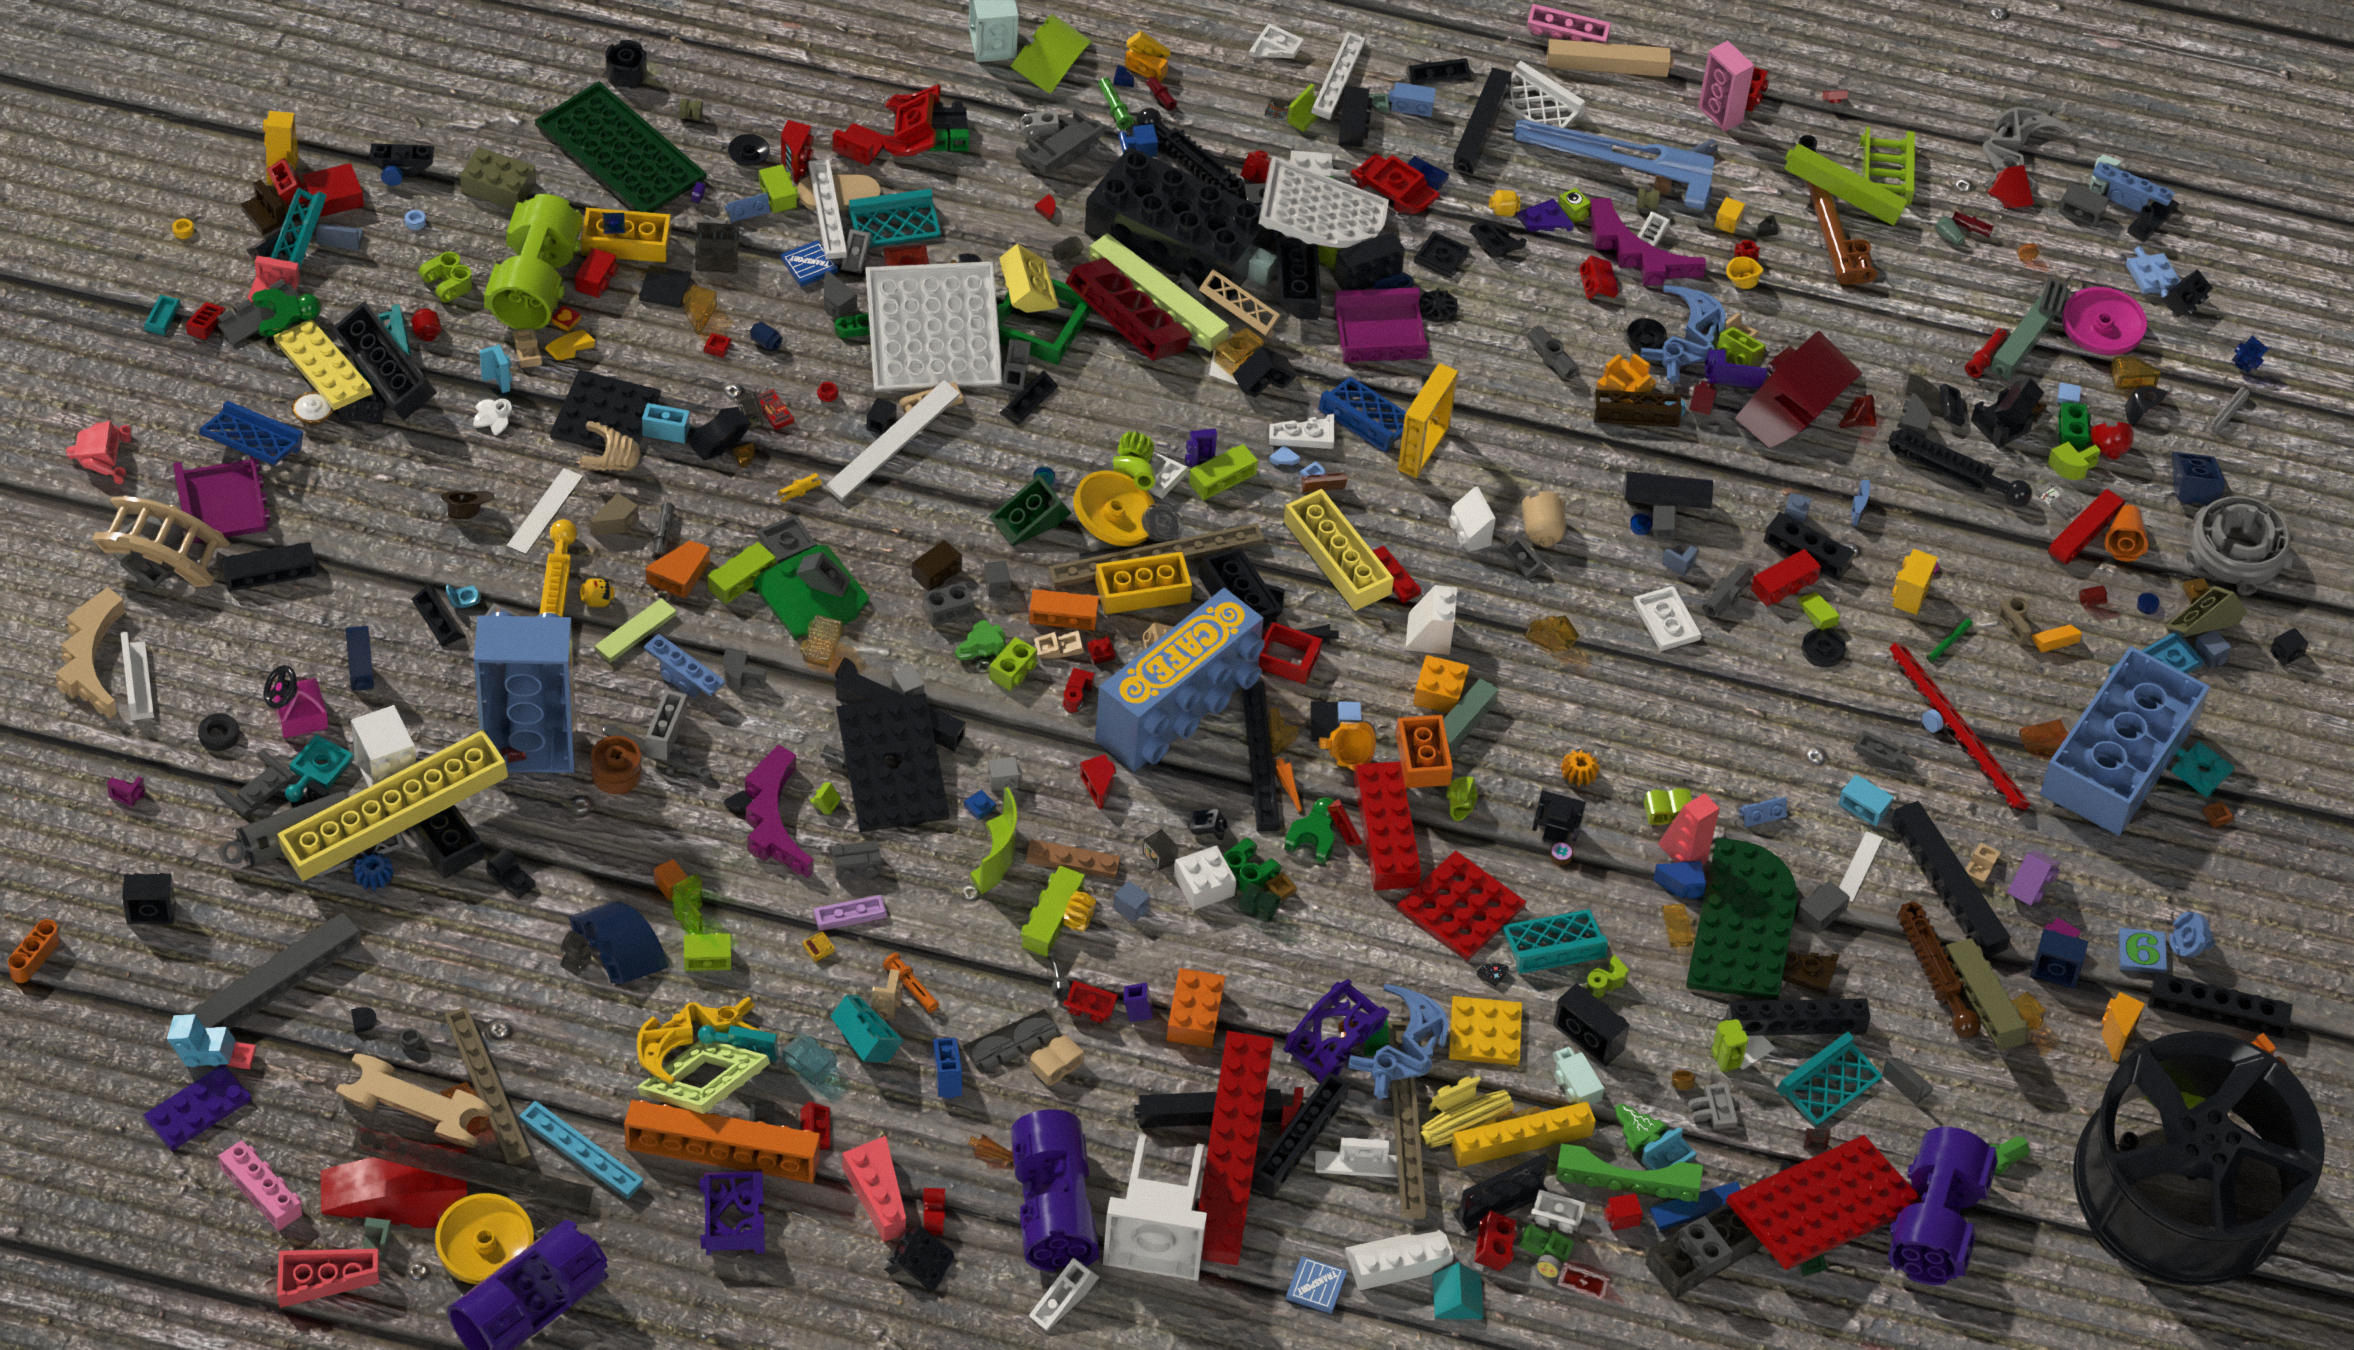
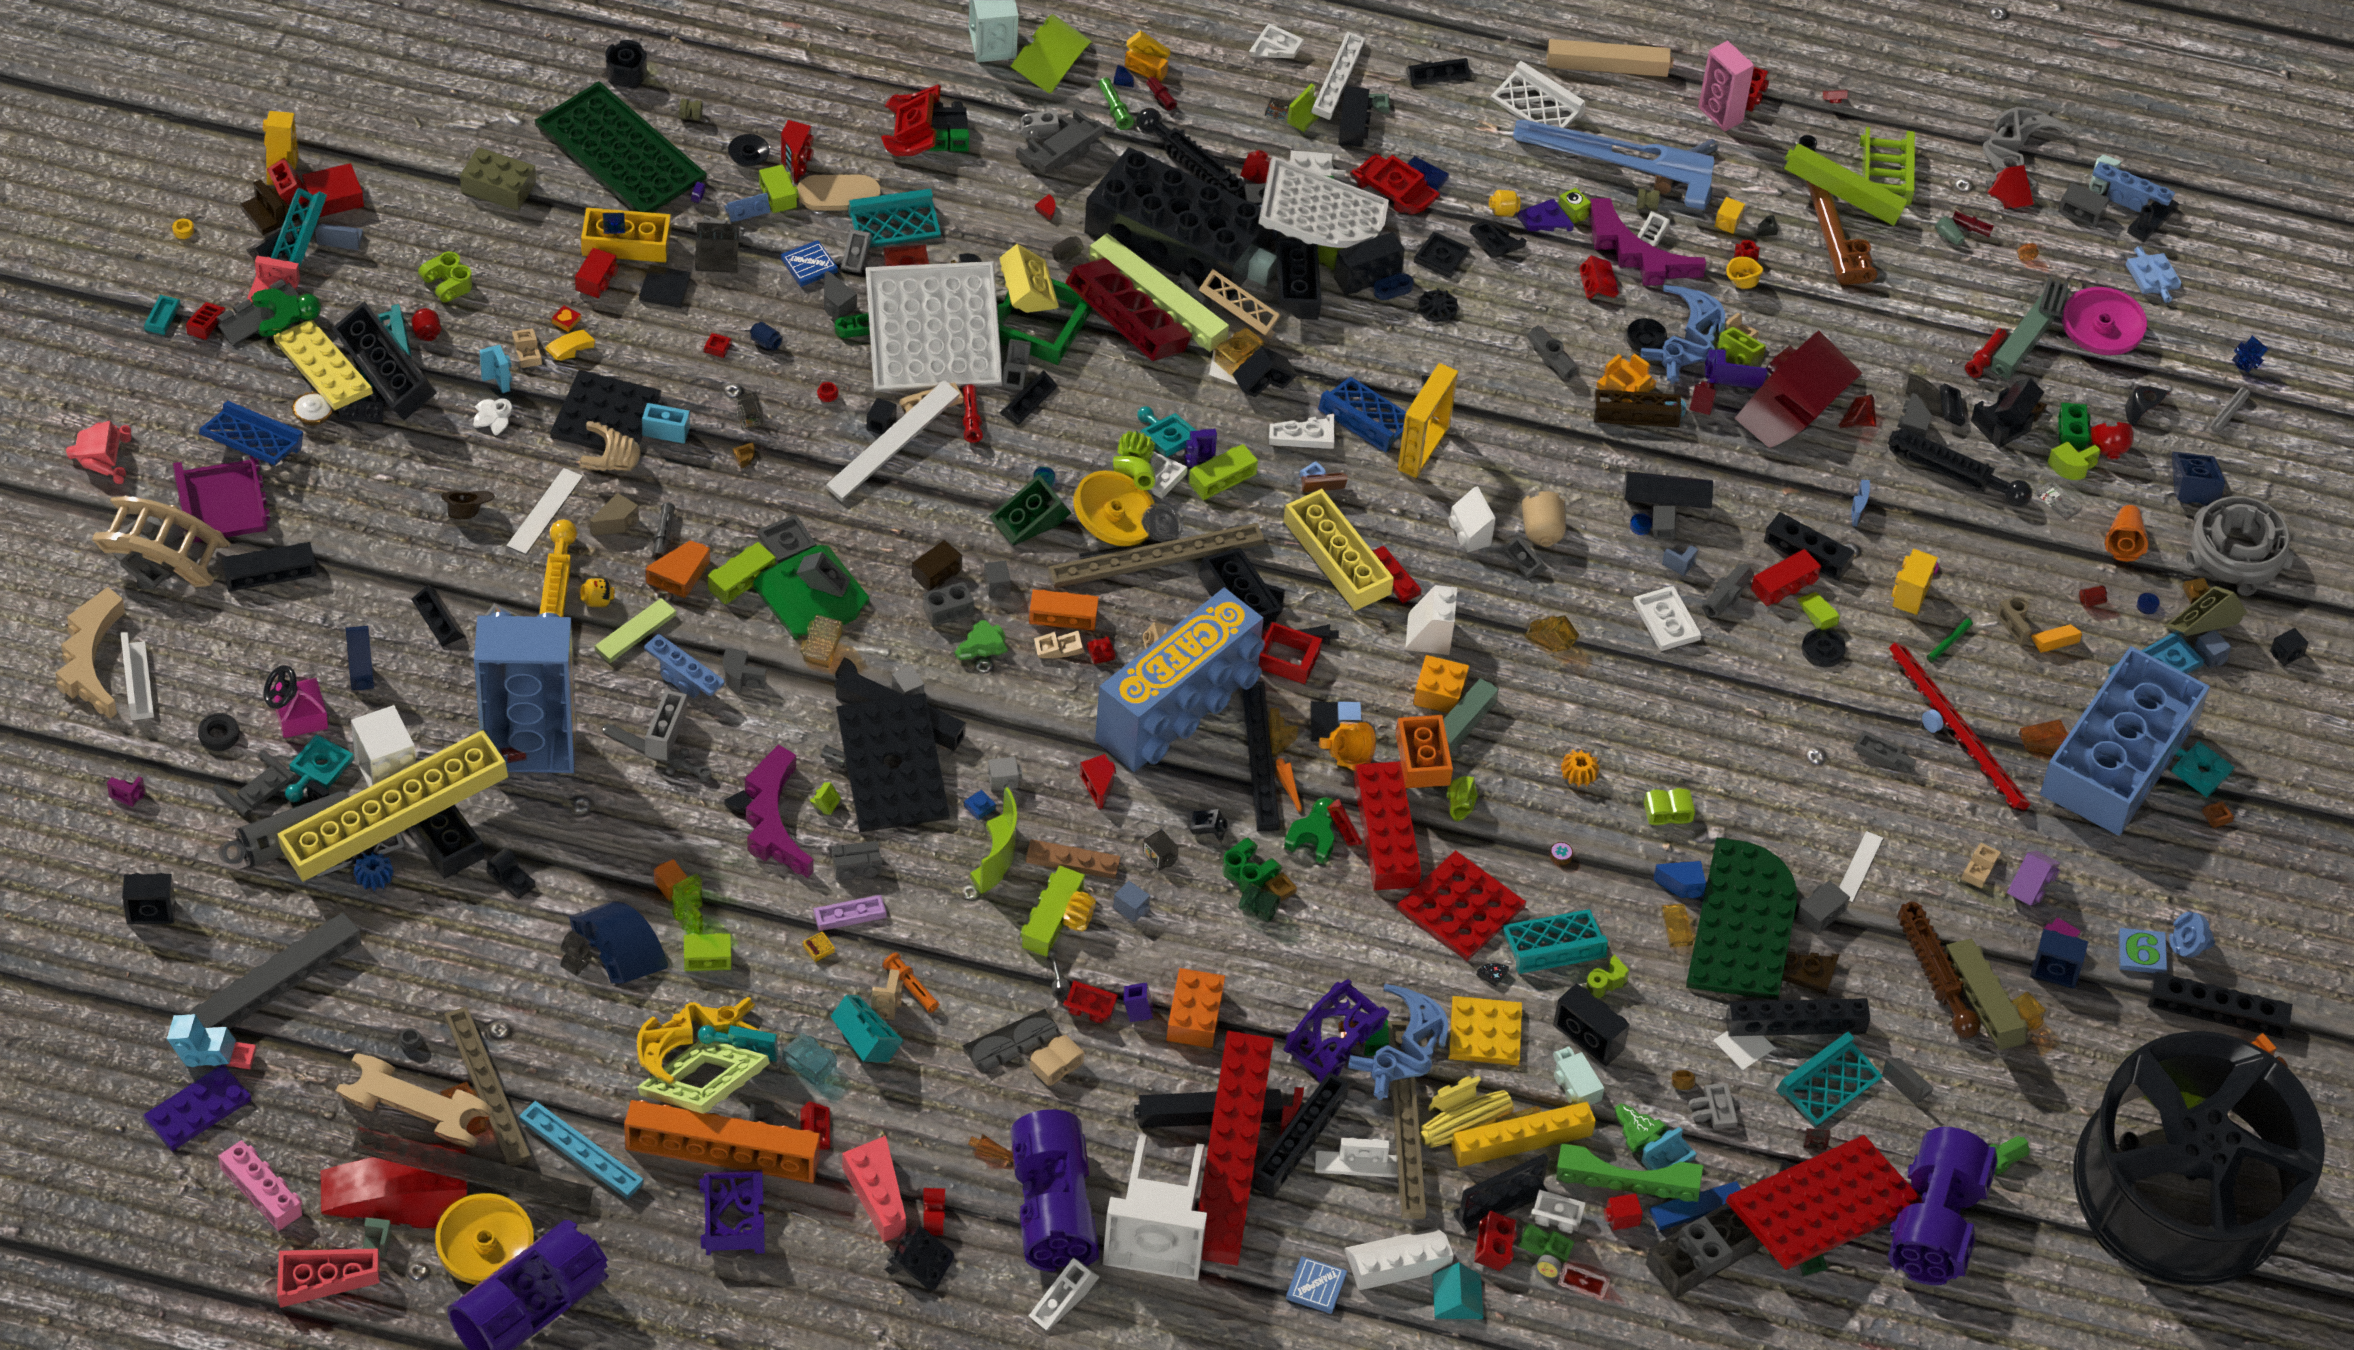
orange beam [8,919,60,983] -> none
black tile [351,1007,377,1033] -> none
black slope [369,143,435,177] -> none
blue tile [381,165,403,186] -> none
light blue tile [405,210,426,230] -> none
medium azure hair [446,584,481,608] -> none
lime cylinder [484,194,583,331] -> none
dark orange wheel [591,735,642,795] -> none
clear yellow slope [683,284,717,335] -> none
black brick [689,407,752,461] -> none
tile [754,389,794,431] -> none
yellow pin [777,473,821,503] -> none
white plate [808,159,847,259] -> none
red bracket [832,123,884,166] -> none
blue slope [933,1038,962,1099] -> none
lime brick [989,637,1038,691] -> none
red leg [1063,667,1095,713] -> none
yellow brick [1095,552,1192,615] -> none
blue brick [1118,124,1158,157] -> none
white brick [1174,845,1236,910] -> none
light blue tile [1269,445,1300,466] -> none
magenta panel [1334,287,1429,362] -> none
medium blue brick [1388,82,1436,117] -> none
black brick [1453,67,1512,174] -> none
bright pink brick [1527,4,1611,43] -> none
black panel [1532,790,1586,844] -> none
coral wedge [1658,793,1720,865] -> none
lime brick [1711,1019,1749,1072] -> none
medium blue hinge [1739,797,1787,827] -> none
sand blue brick [1784,492,1812,525] -> none
medium azure brick [1838,774,1894,827] -> none
black brick [1891,801,2011,959] -> none
red beam [2047,489,2126,565] -> none
light blue tile [2057,382,2081,404] -> none
light orange slope [2101,991,2145,1062] -> none
clear yellow slope [2110,356,2161,390] -> none
black brick [2162,269,2213,317] -> none
none -> red pin [963,385,983,443]
none -> teal plate [1137,406,1197,458]

